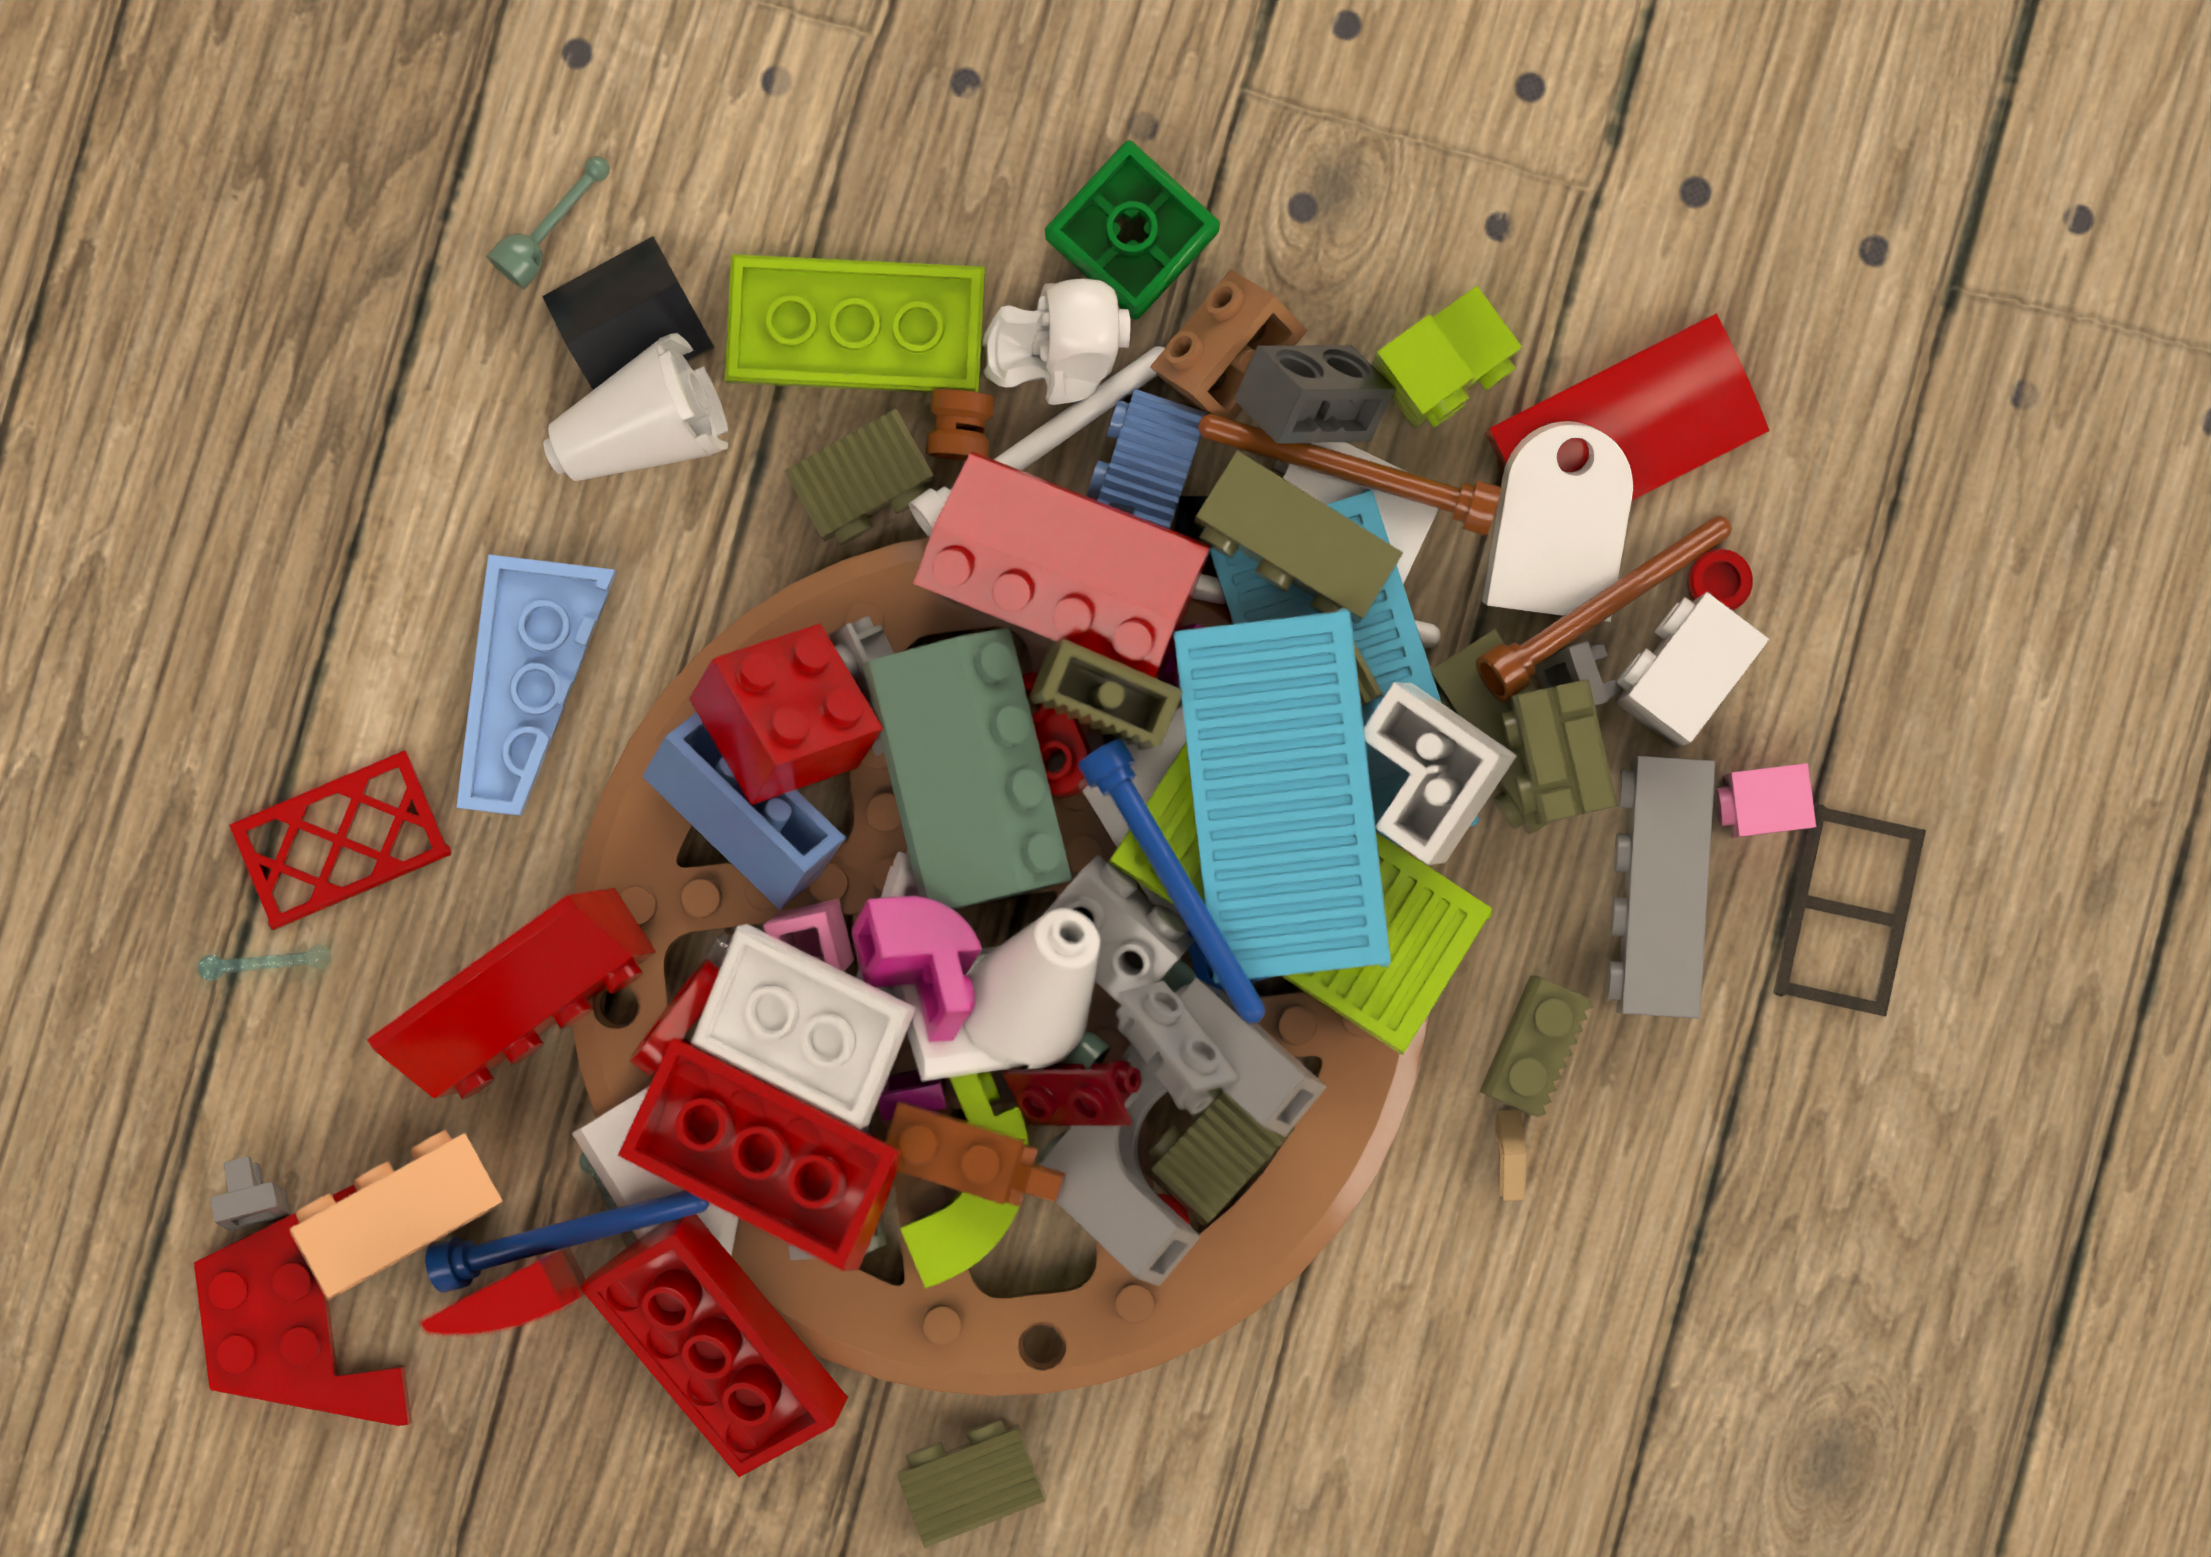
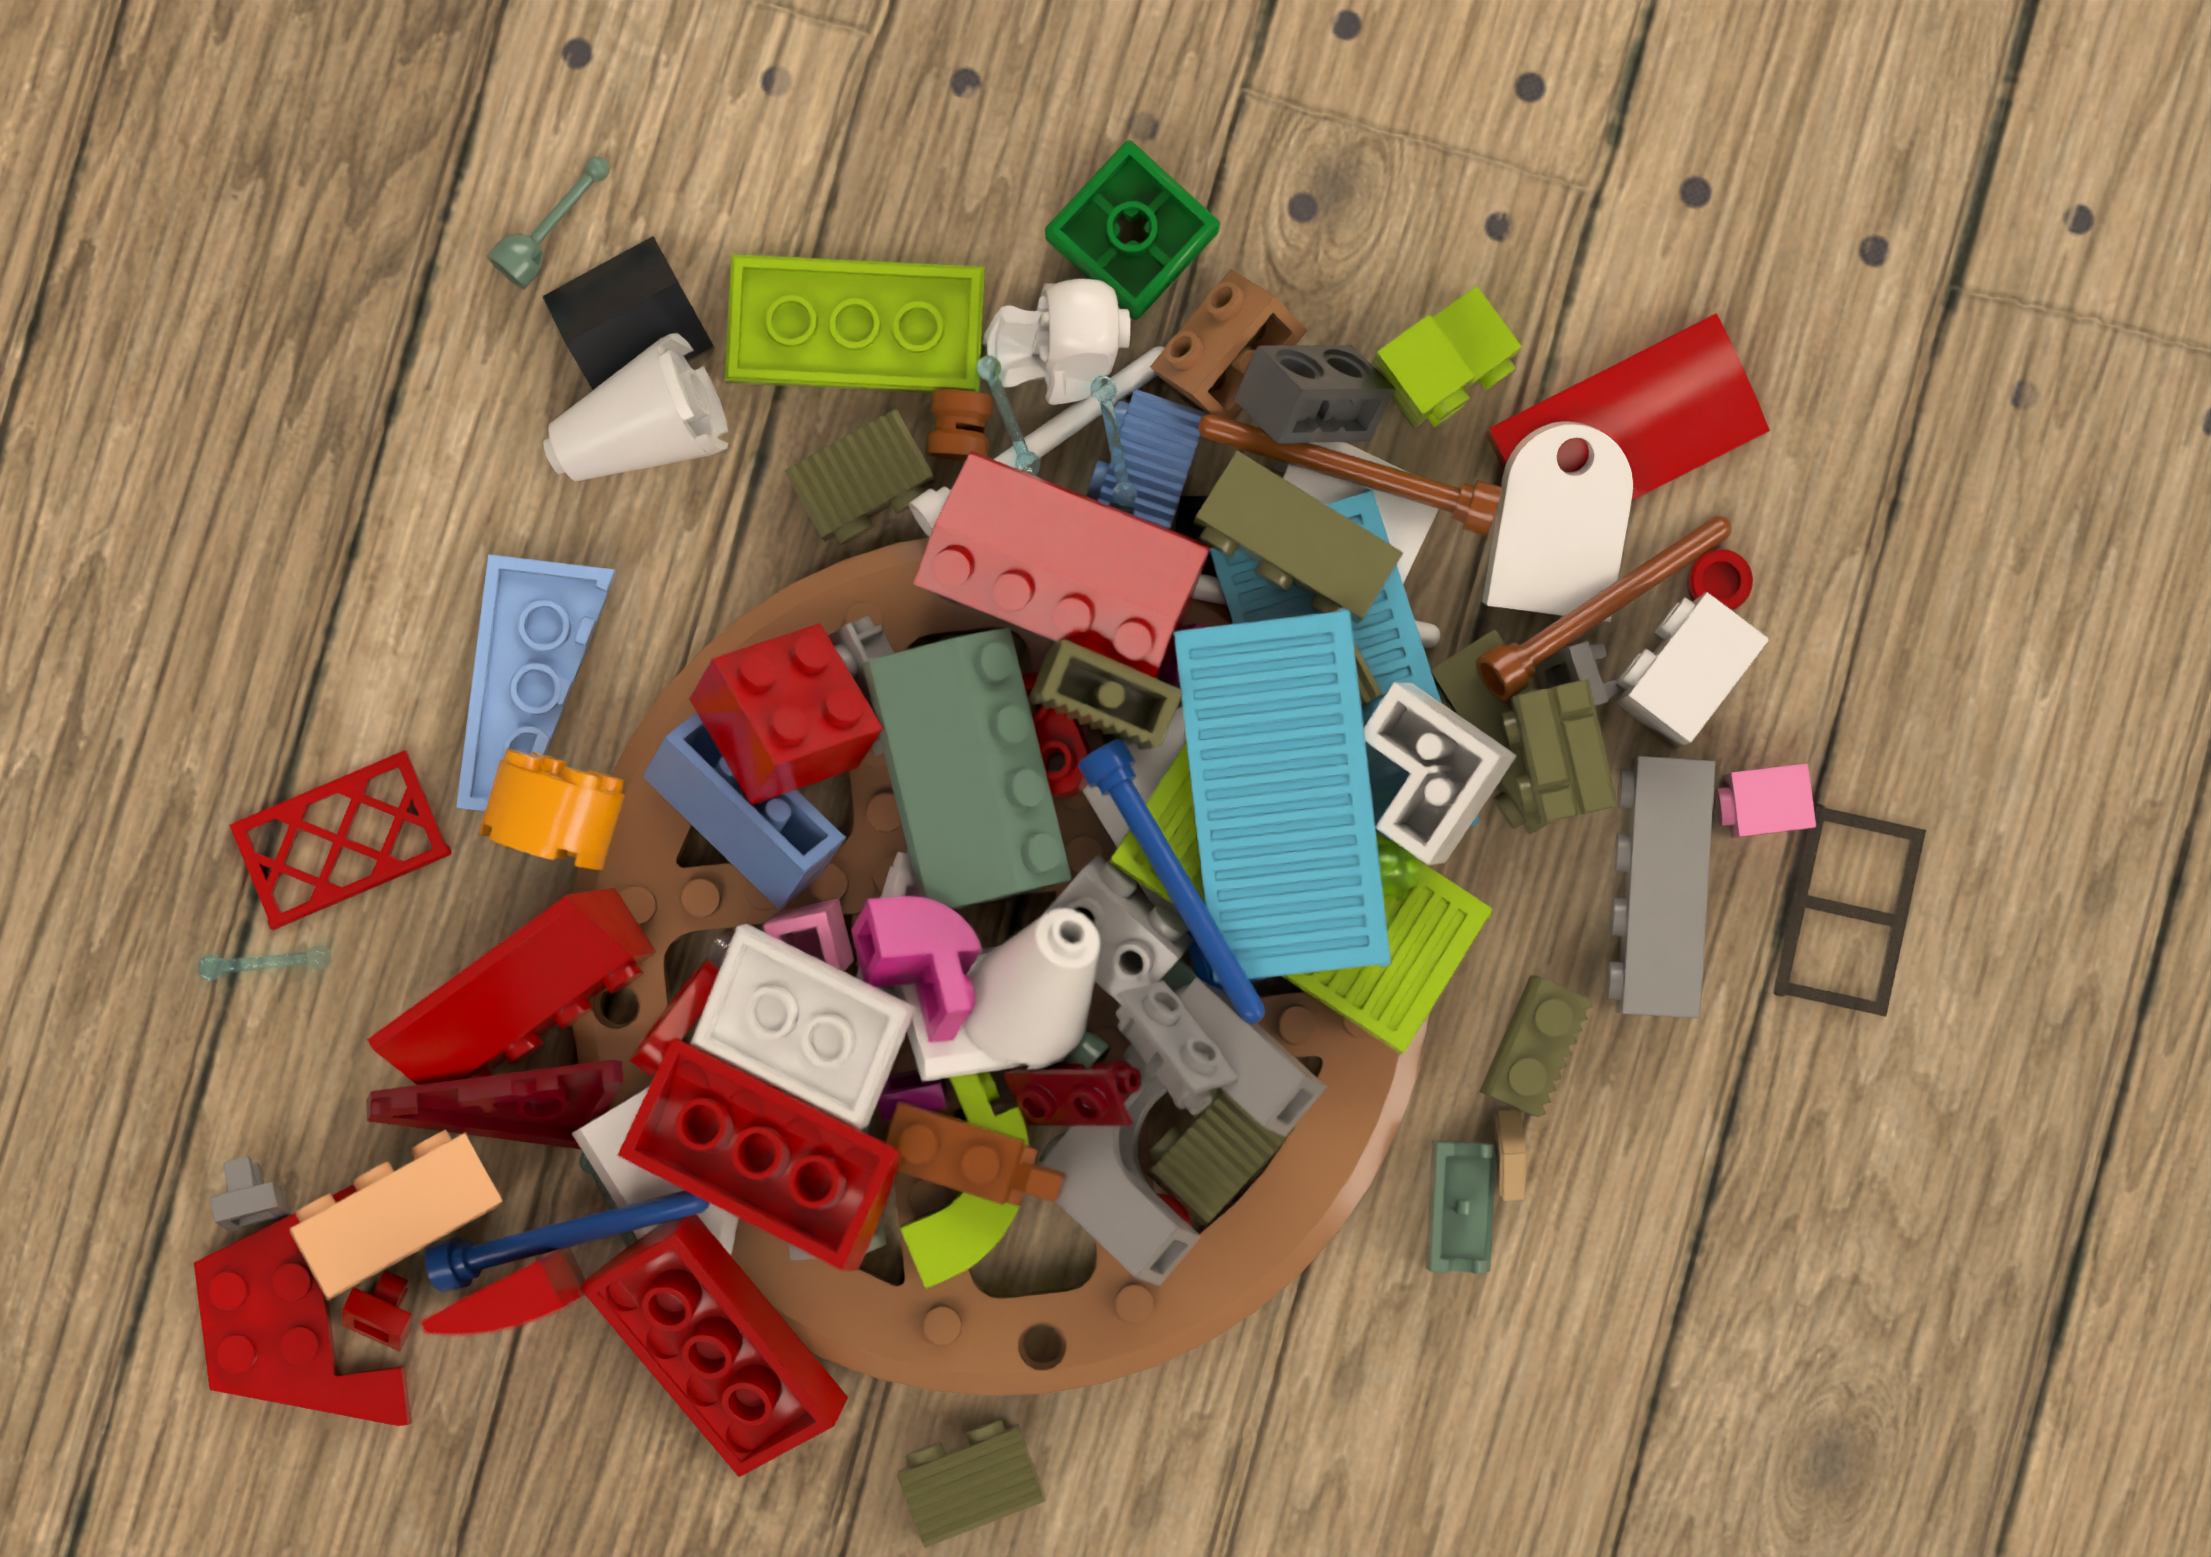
none -> red tile [342,1270,412,1352]
none -> dark red wing [366,1060,624,1150]
none -> light orange brick [478,749,625,870]
none -> clear light blue hinge [976,355,1041,476]
none -> clear light blue hinge [1090,376,1137,506]
none -> clear neon green plate [1377,839,1419,901]
none -> sand green hinge [1426,1140,1497,1274]

